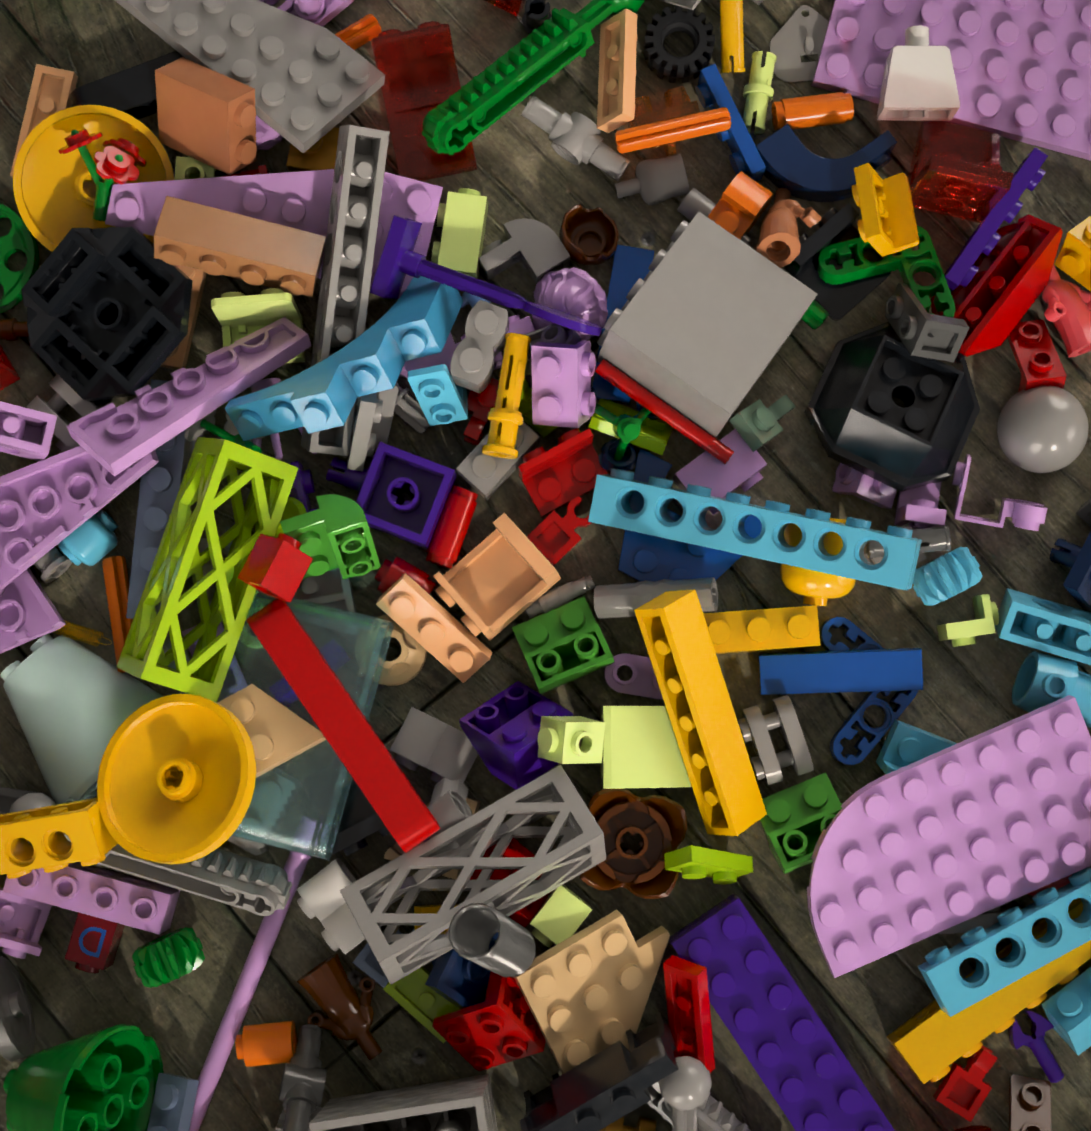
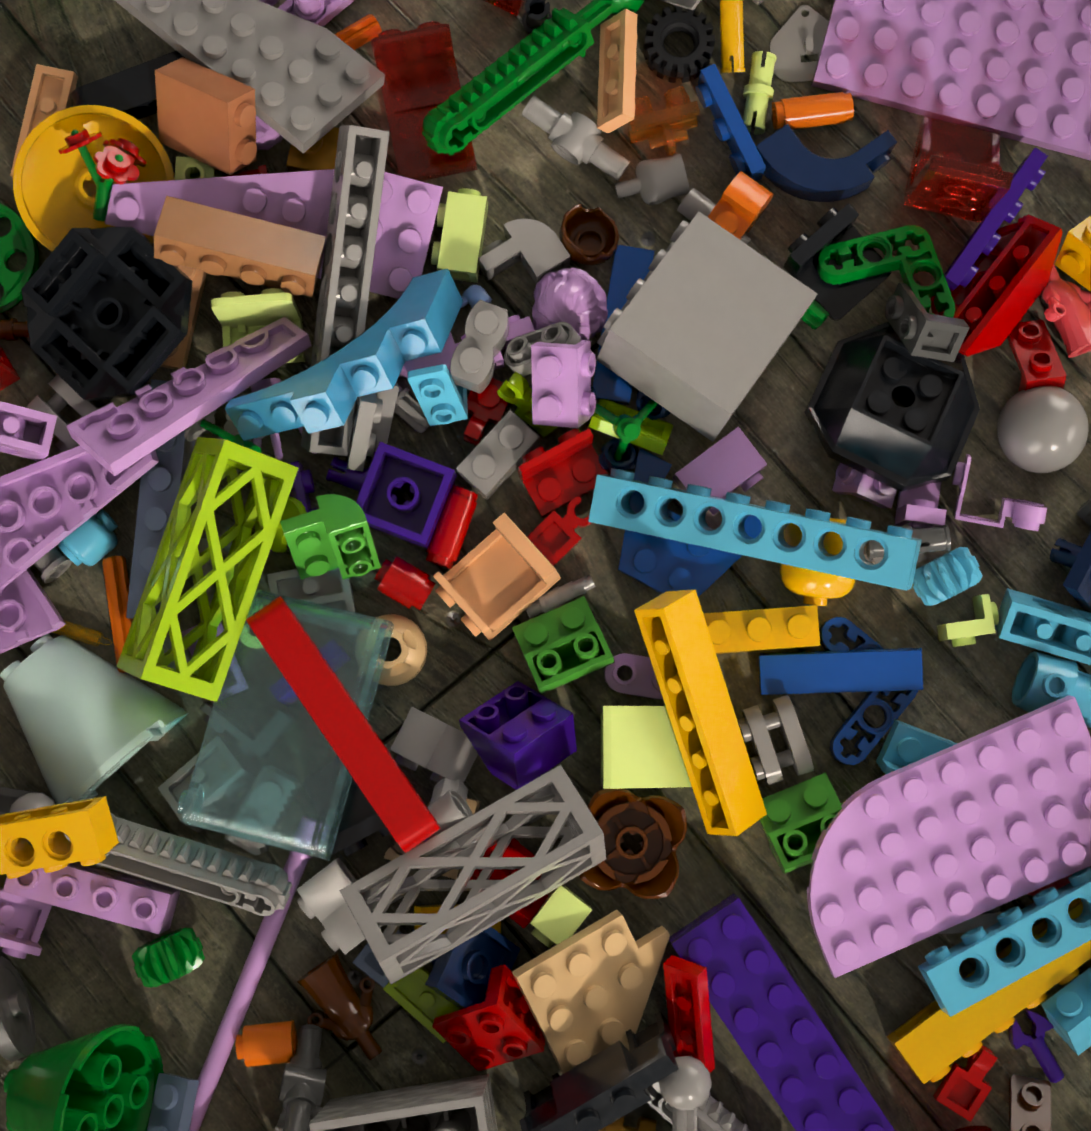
dark red brick [65,912,125,974] -> none
yellow dish [97,694,256,865] -> none
tan wing [217,684,326,778] -> none
red brick [238,533,313,603] -> none
dark purple piece [370,215,603,336] -> none
light nougat plate [376,573,492,683] -> none
dark grey piece [449,903,536,977] -> none
yellow pin [482,333,531,459] -> none
yellowish green brick [537,716,605,764] -> none
light grey axle [593,577,718,619] -> none
red piece [595,359,734,464] -> none
orange axle [615,107,731,154] -> none
lime plate [664,845,753,885] -> none
sand green plate [729,394,796,452] -> none
nougat piece [753,188,822,268] -> none
yellow bracket [852,163,920,257] -> none
white torso [877,25,960,121] -> none

